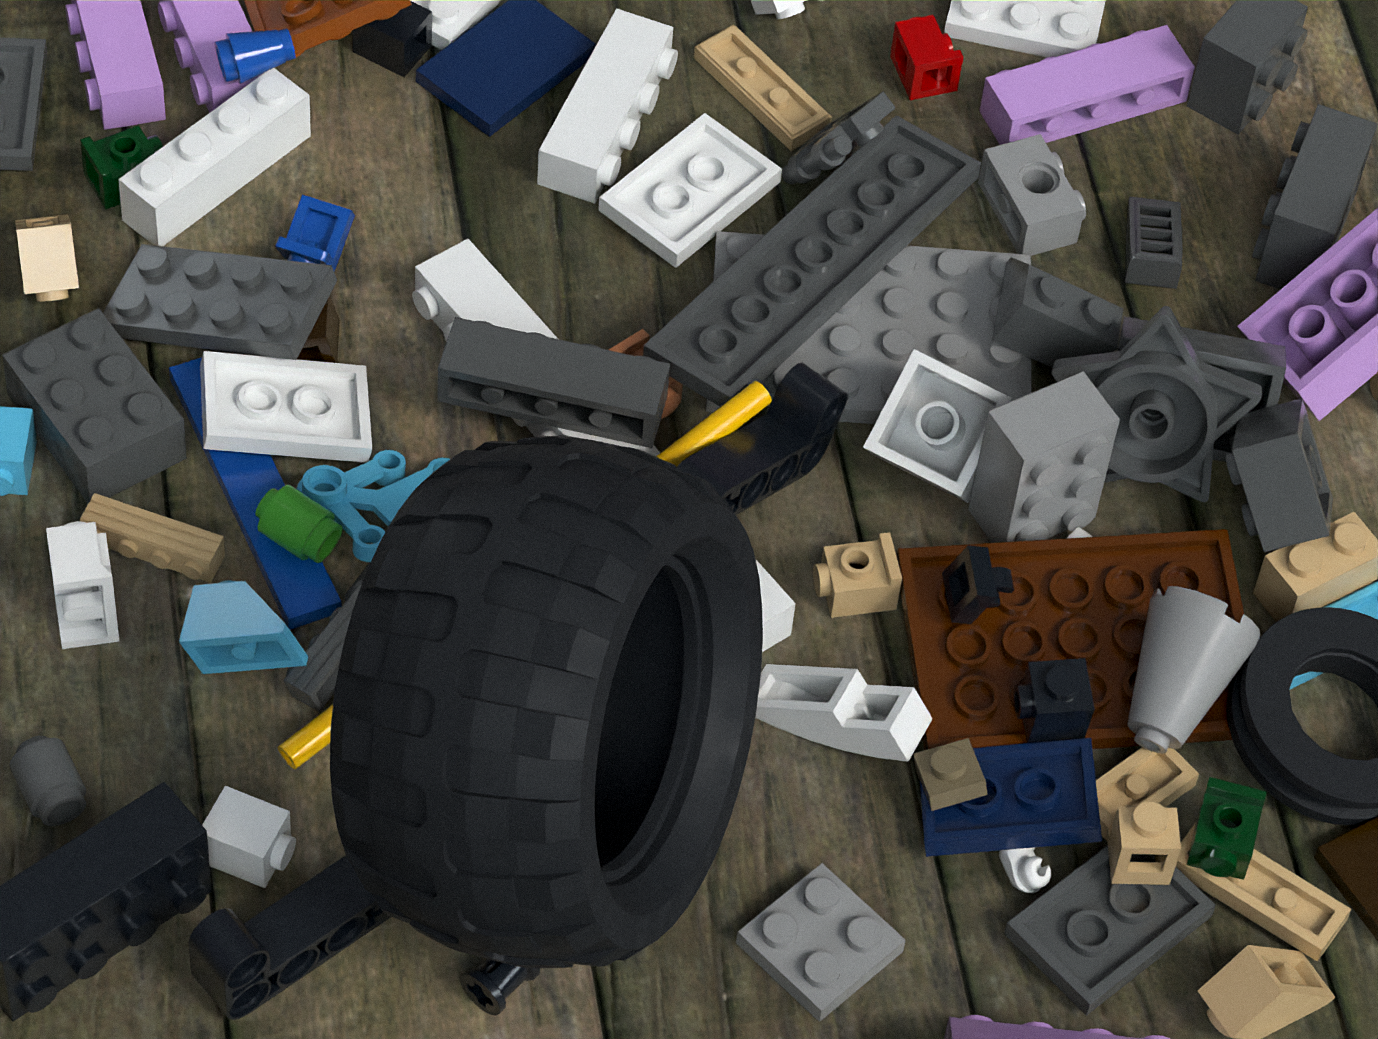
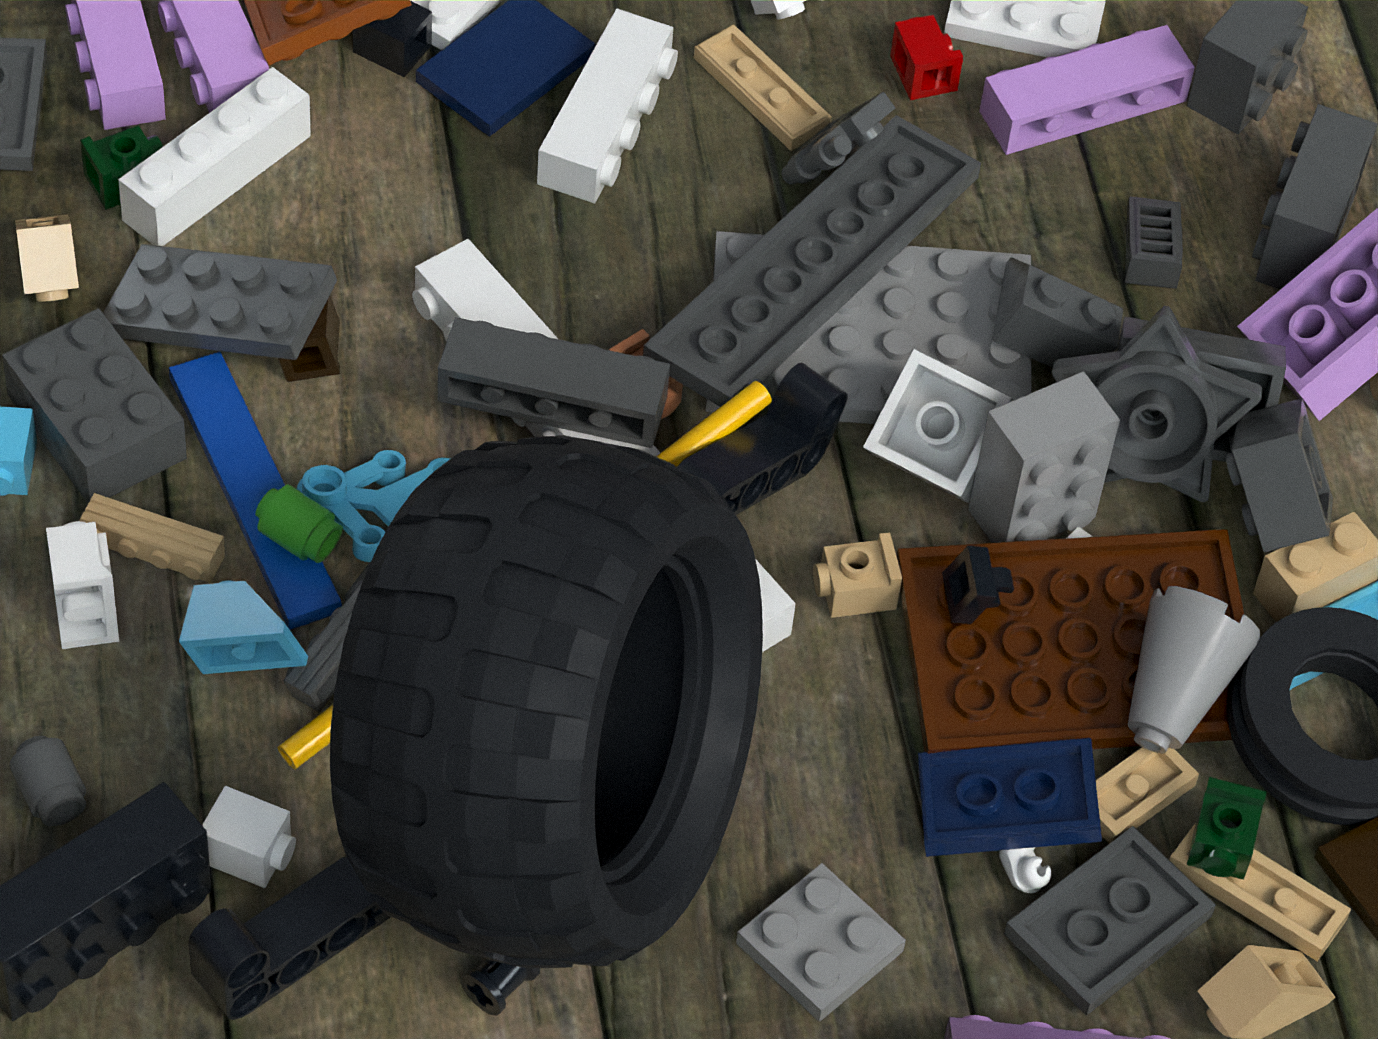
white plate [200,351,372,463] -> none
blue cone [215,28,296,84] -> none
blue bracket [275,194,355,272] -> none
white plate [599,113,782,268] -> none
white slope [755,664,933,762] -> none
dark tan plate [913,738,988,811] -> none
light grey brick [978,134,1086,256] -> none
black brick [1014,658,1095,743] -> none
tan brick [1107,801,1181,885] -> none

